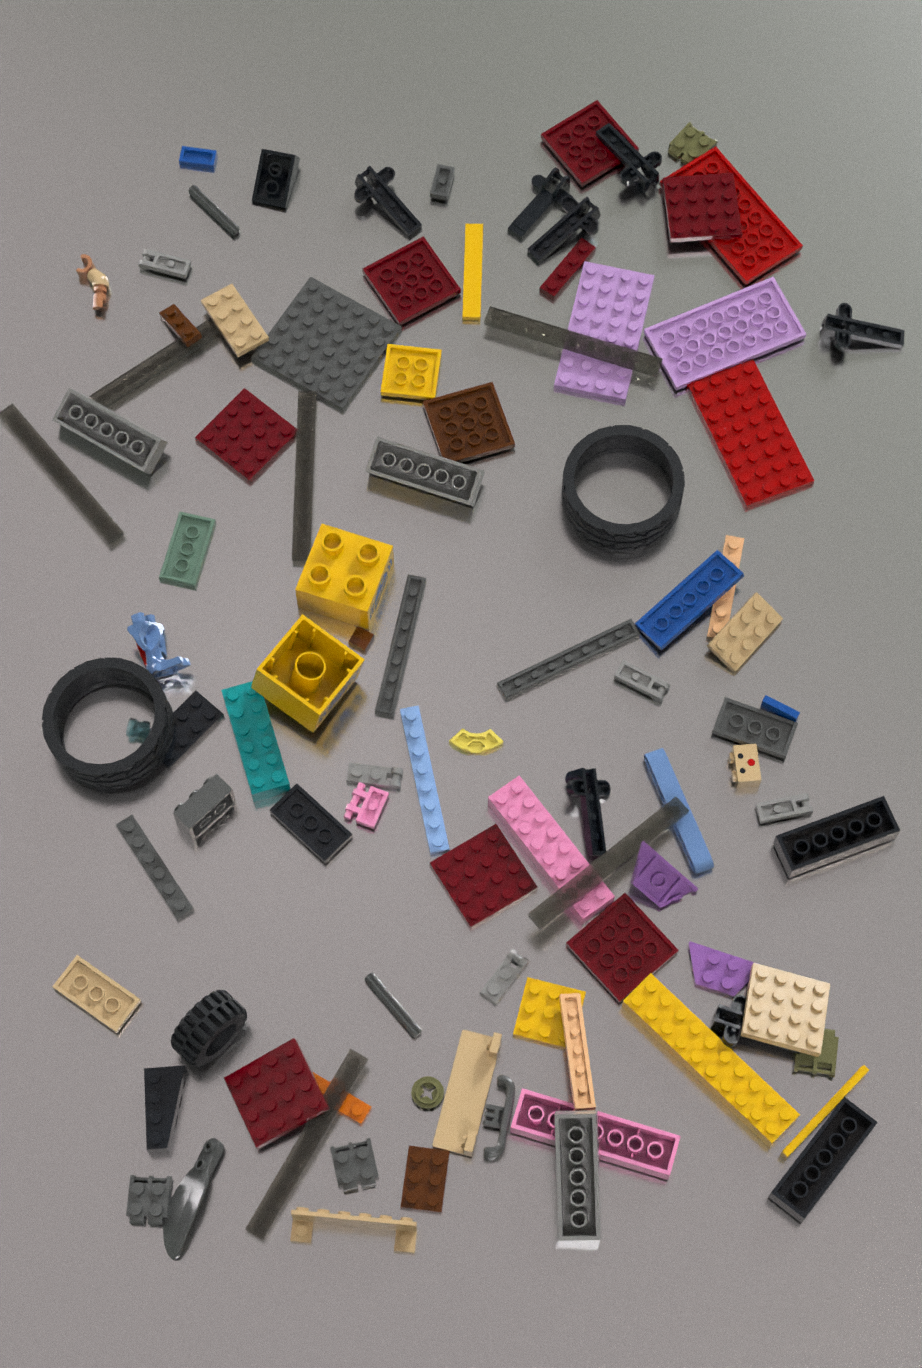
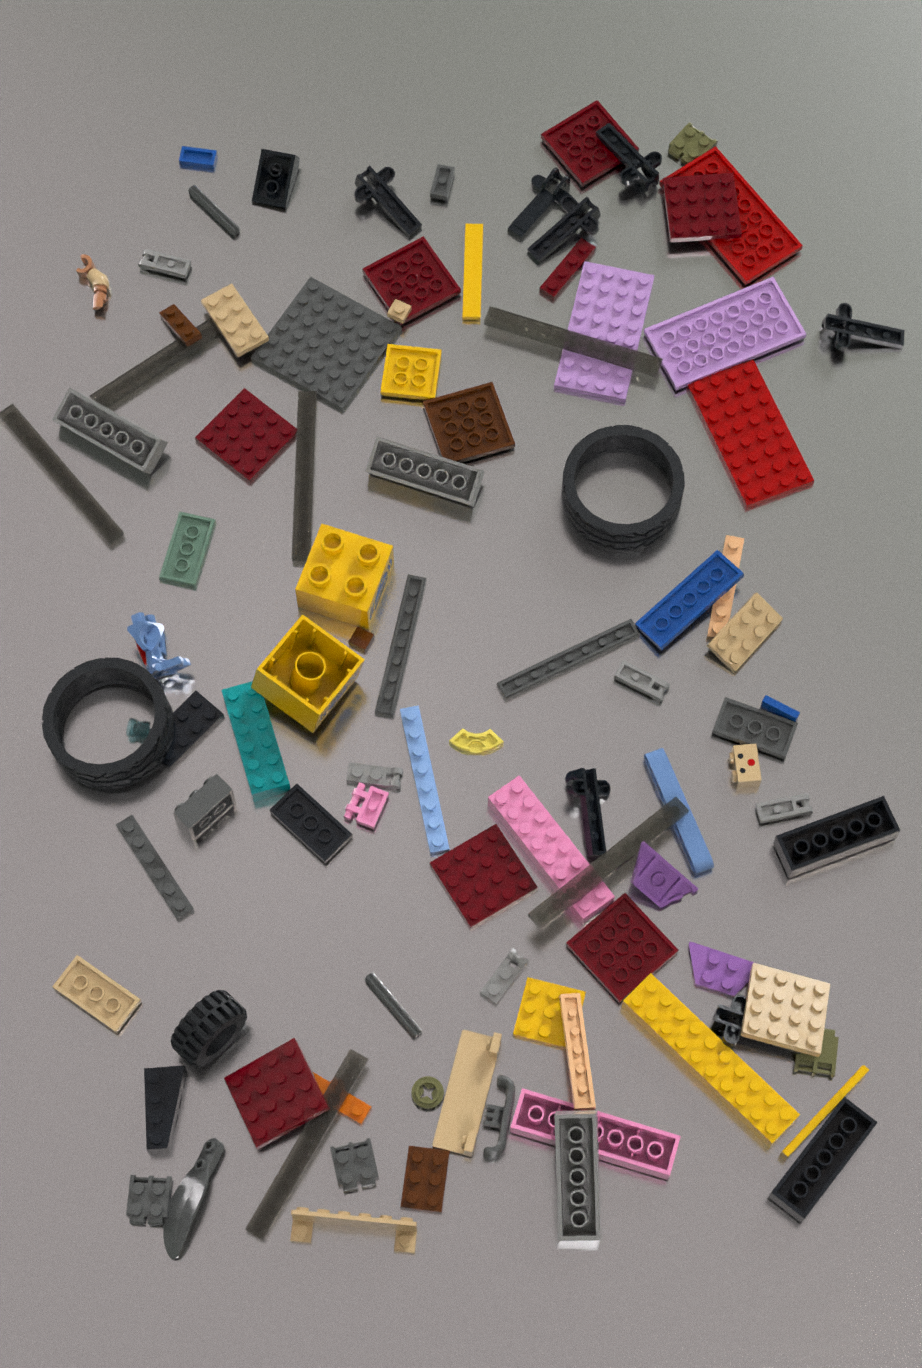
none -> tan plate [387,299,412,324]

